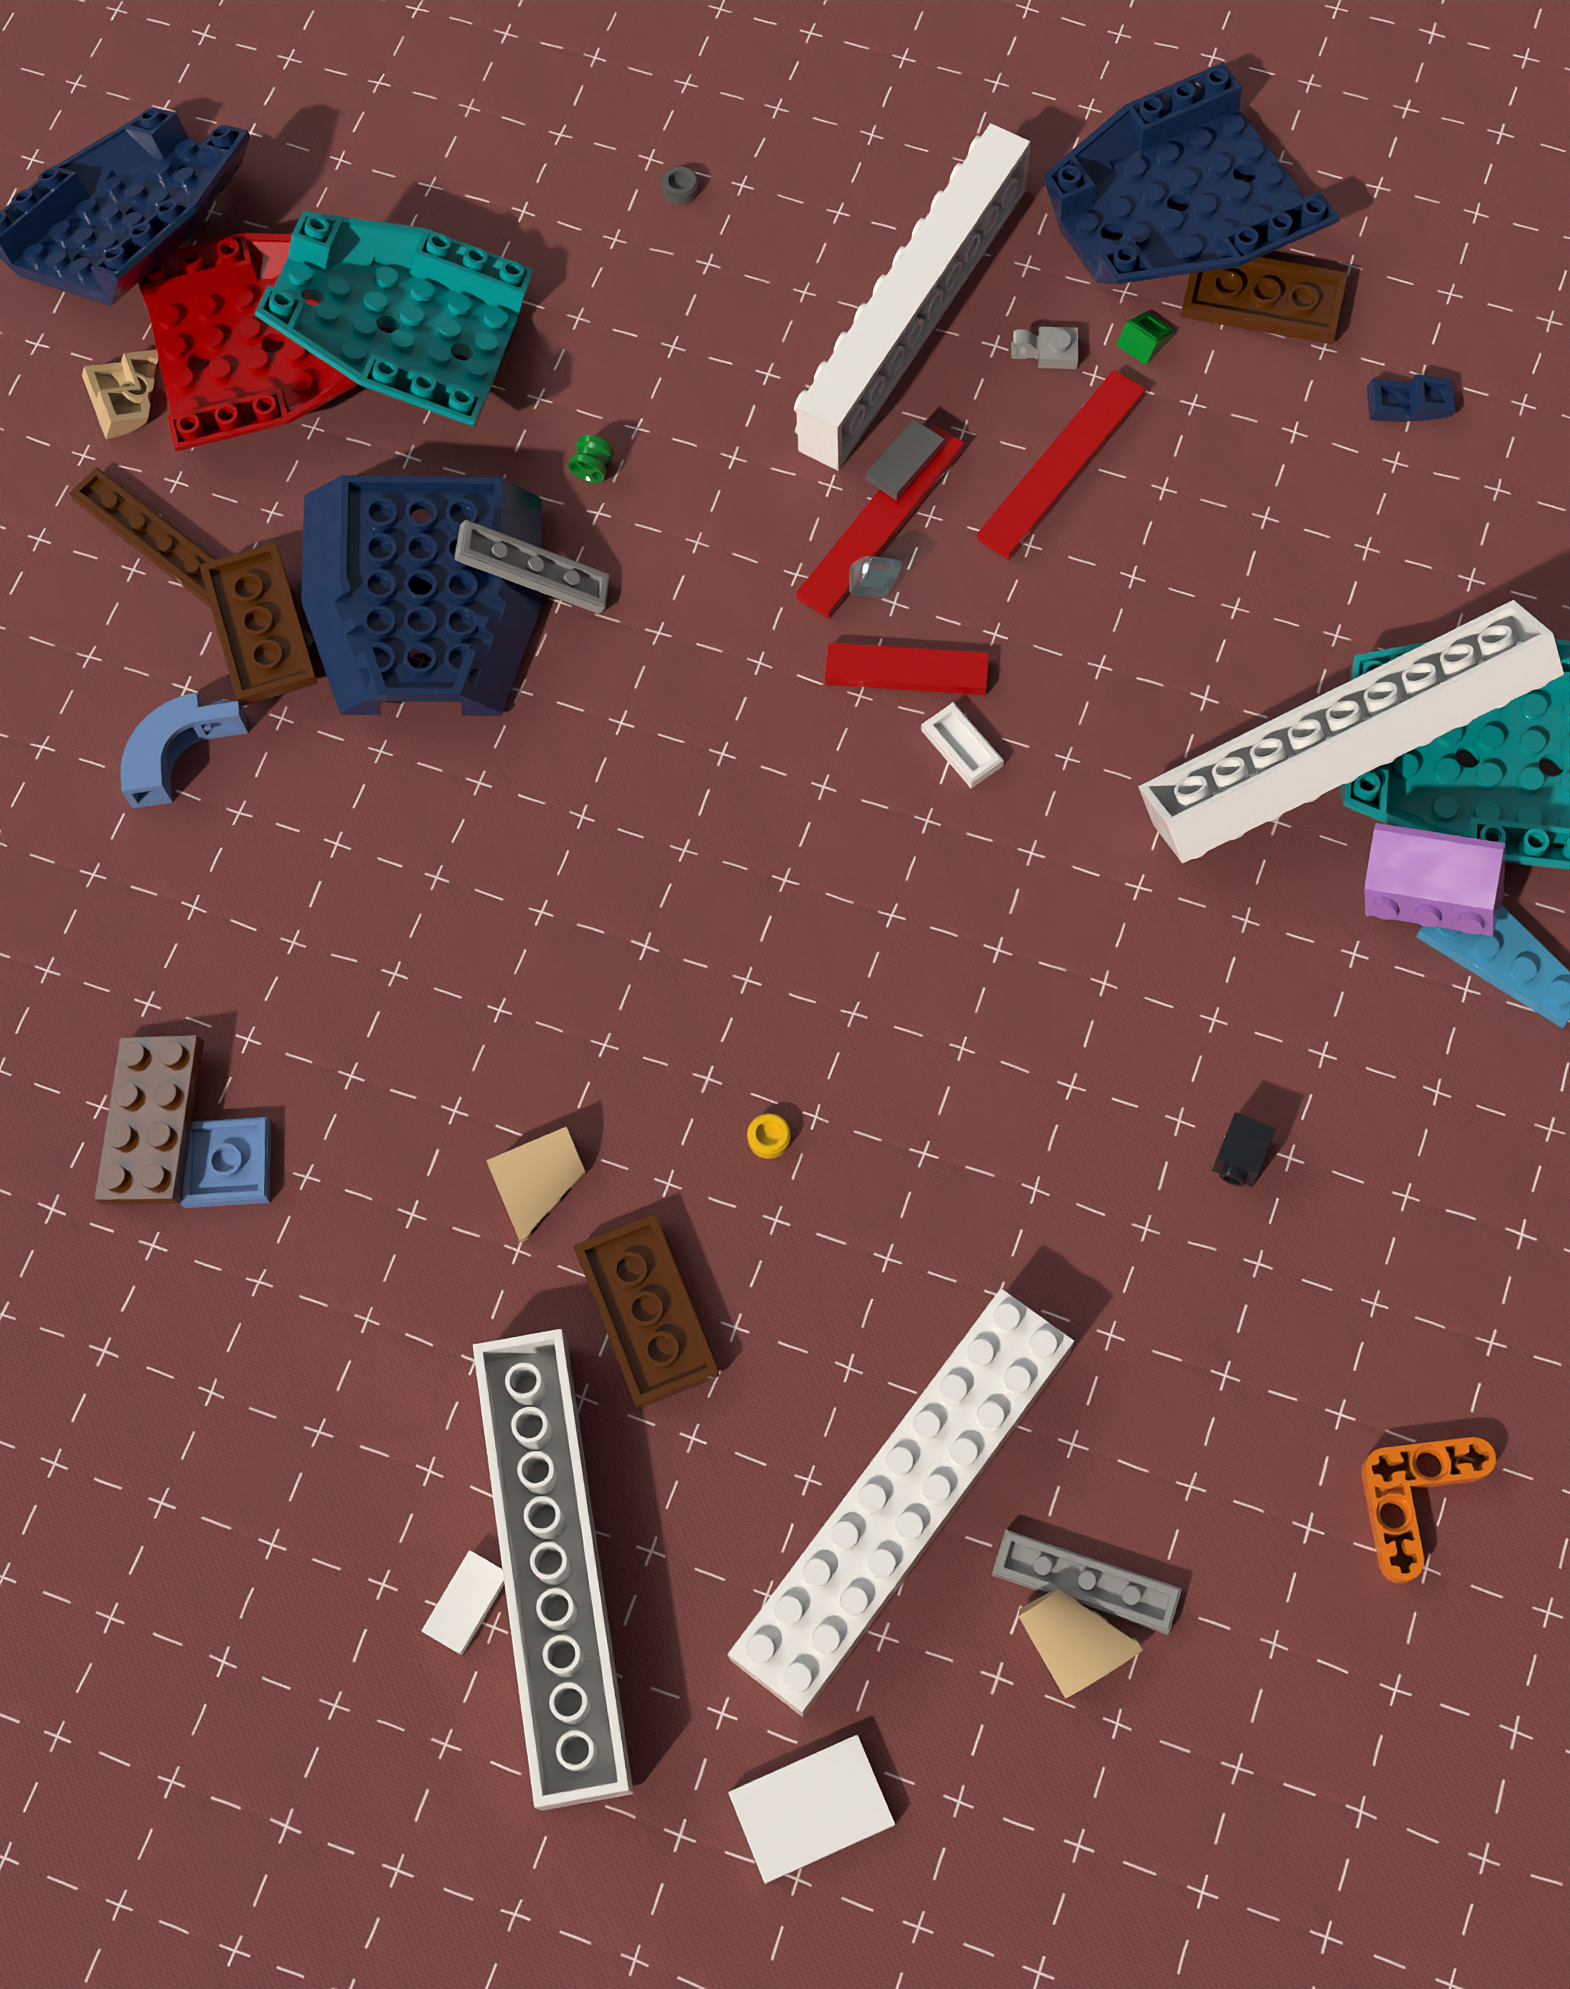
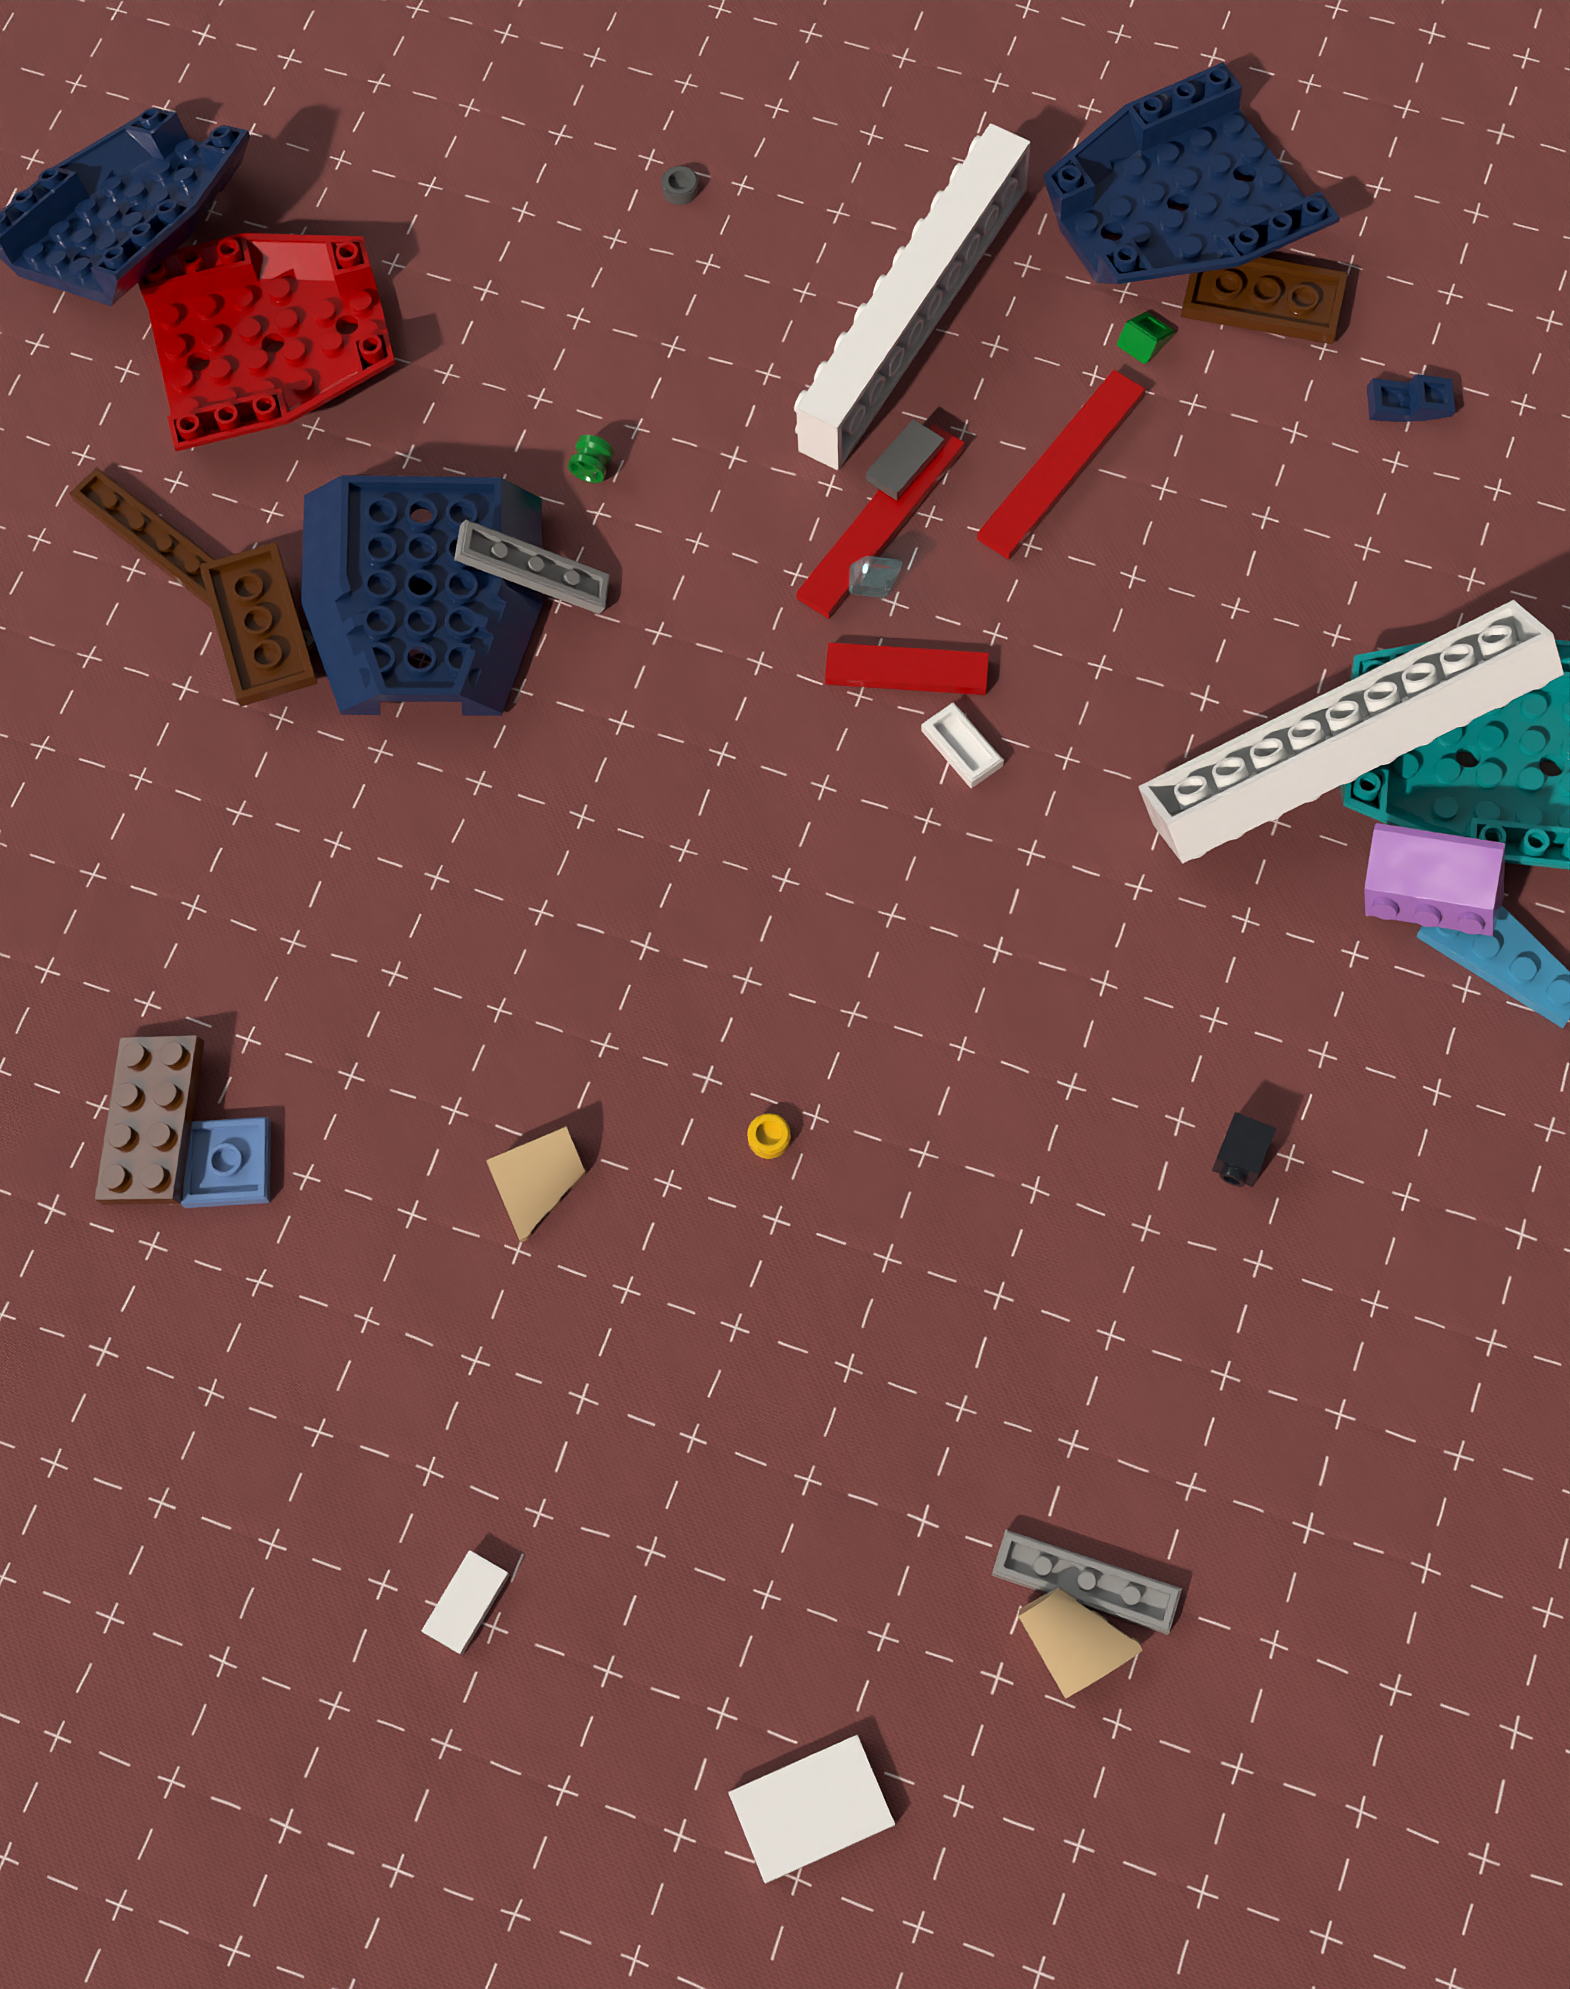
tan slope [82,350,159,439] -> none
medium blue arch [120,693,248,808] -> none
teal wedge [255,211,534,428] -> none
white brick [473,1329,634,1811] -> none
reddish brown plate [573,1213,720,1410] -> none
white brick [728,1289,1074,1718] -> none
light grey plate [1011,327,1078,369] -> none
orange beam [1361,1437,1496,1584] -> none

